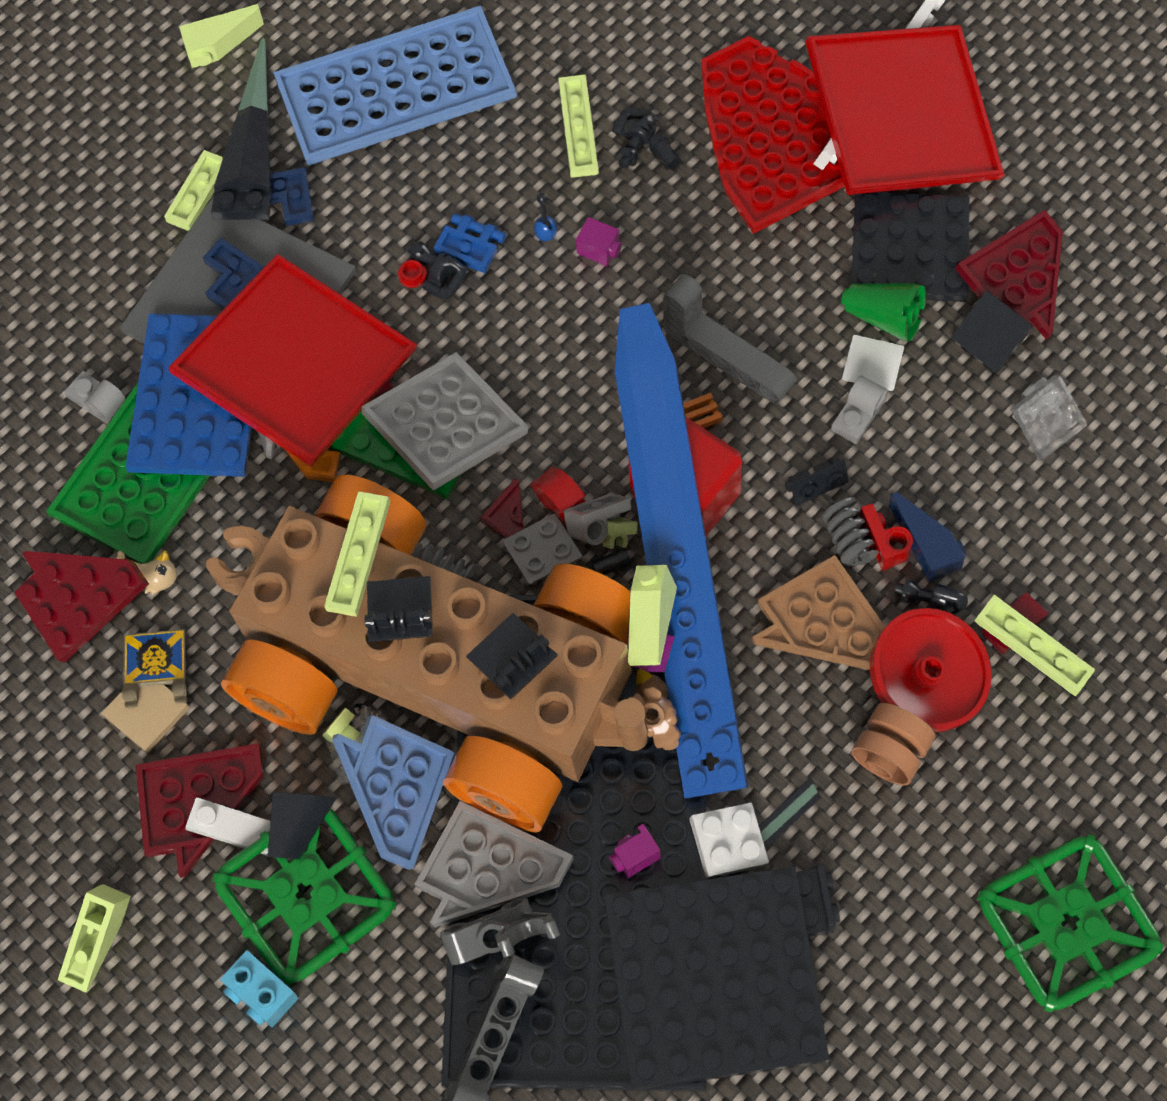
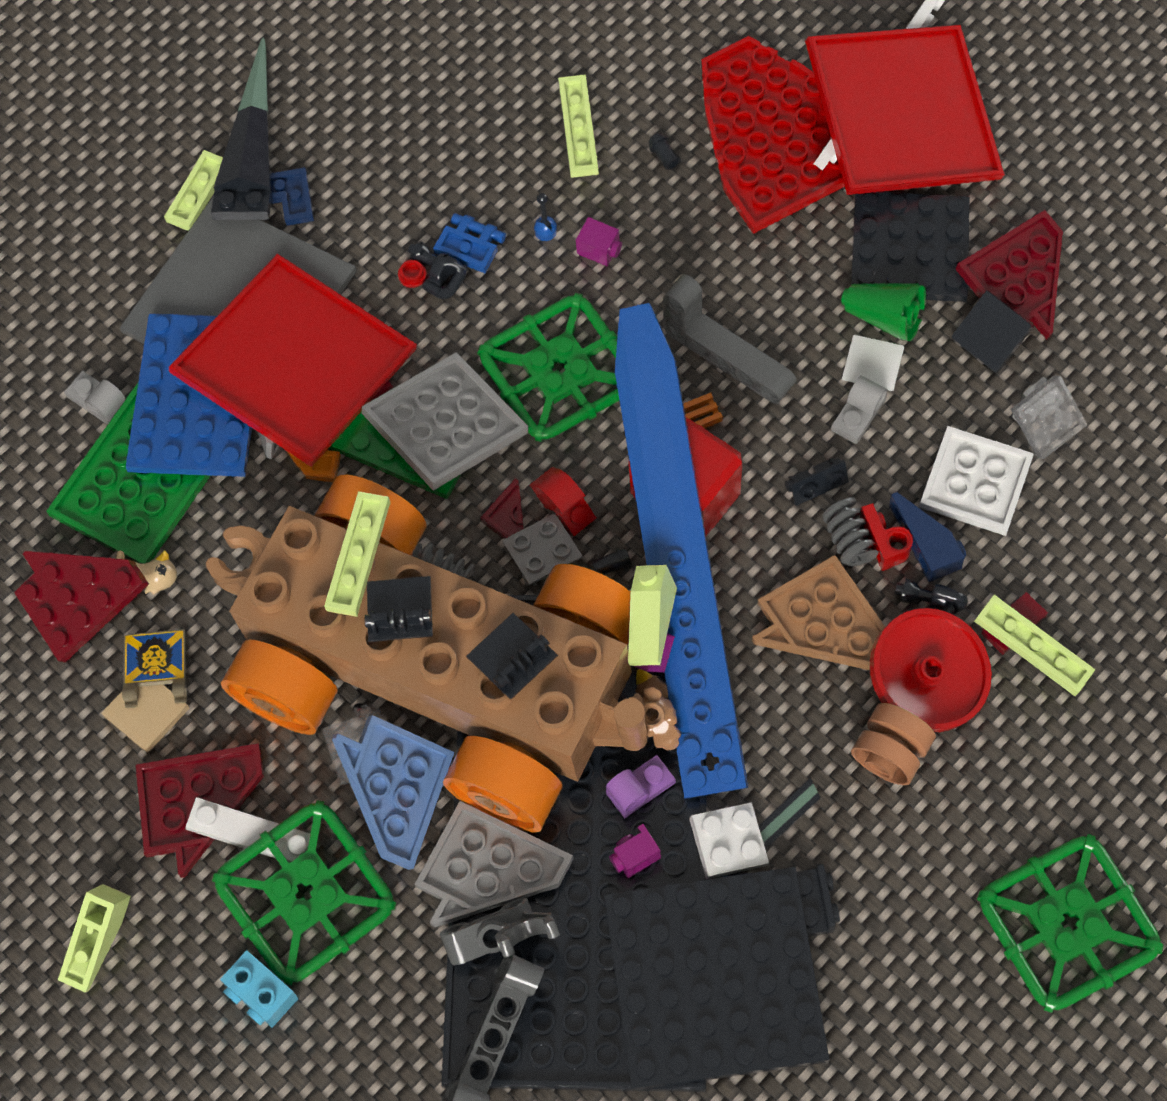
yellowish green slope [179,4,264,68] -> none
dark blue plate [203,238,264,309] -> none
black slope [267,792,335,859] -> none
medium blue piece [273,5,517,166] -> none
yellowish green tile [322,708,360,743] -> none
light grey plate [564,493,631,545] -> none
yellowish green tile [602,517,638,549] -> none
black piece [612,107,658,169] -> none
none -> green plate [477,293,620,442]
none -> medium lavender plate [606,755,676,819]
none -> white plate [919,426,1034,536]

